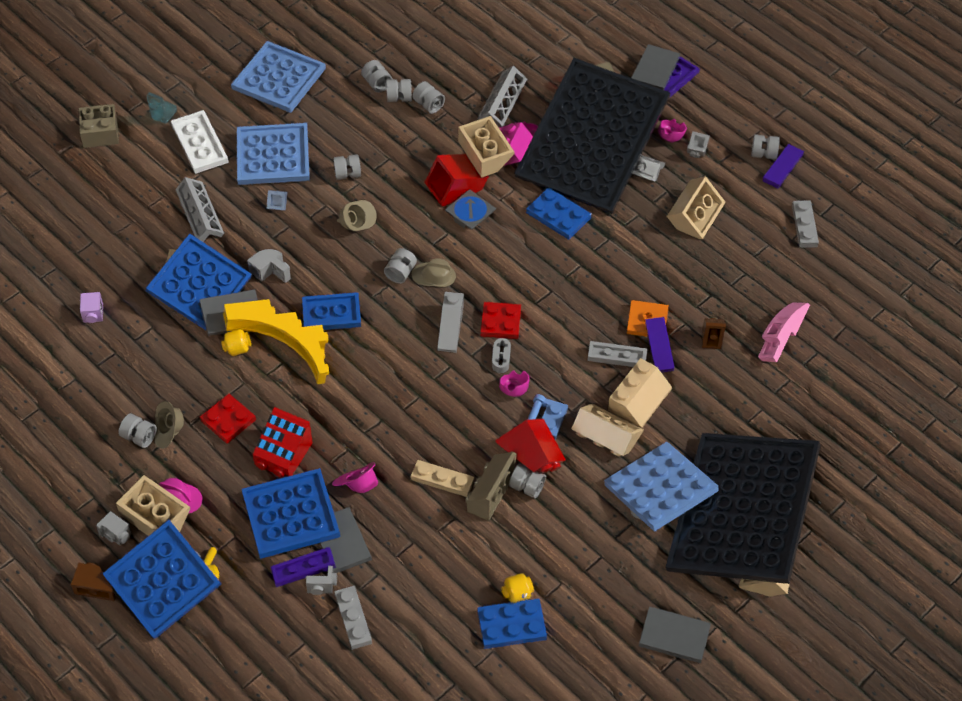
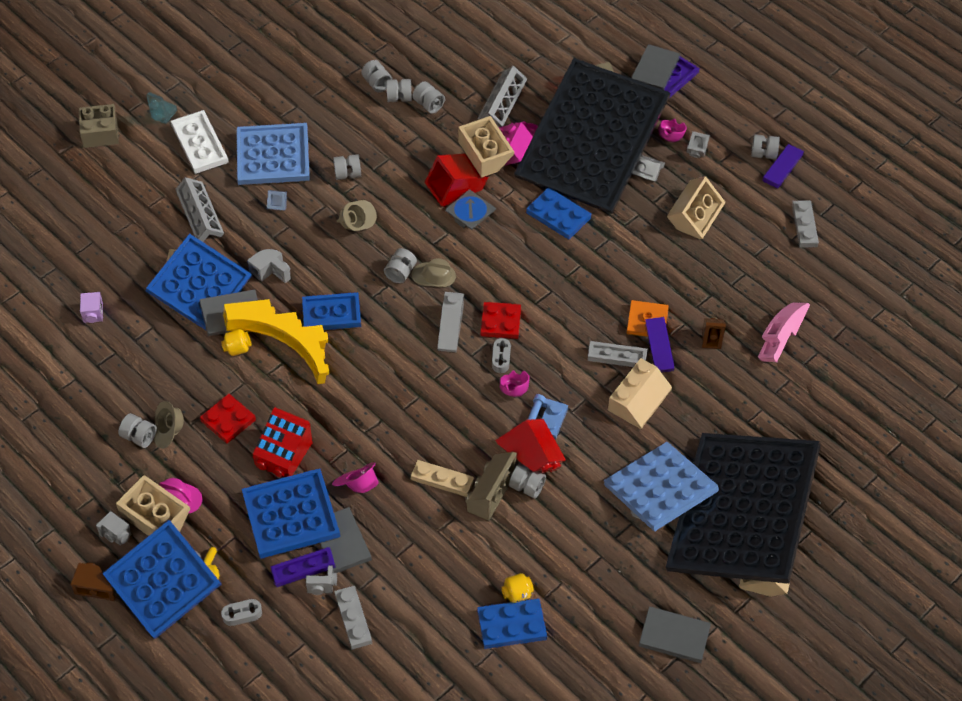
medium blue plate [231,41,326,113] -> none
tan slope [571,404,644,456] -> none
none -> light grey beam [221,599,262,626]

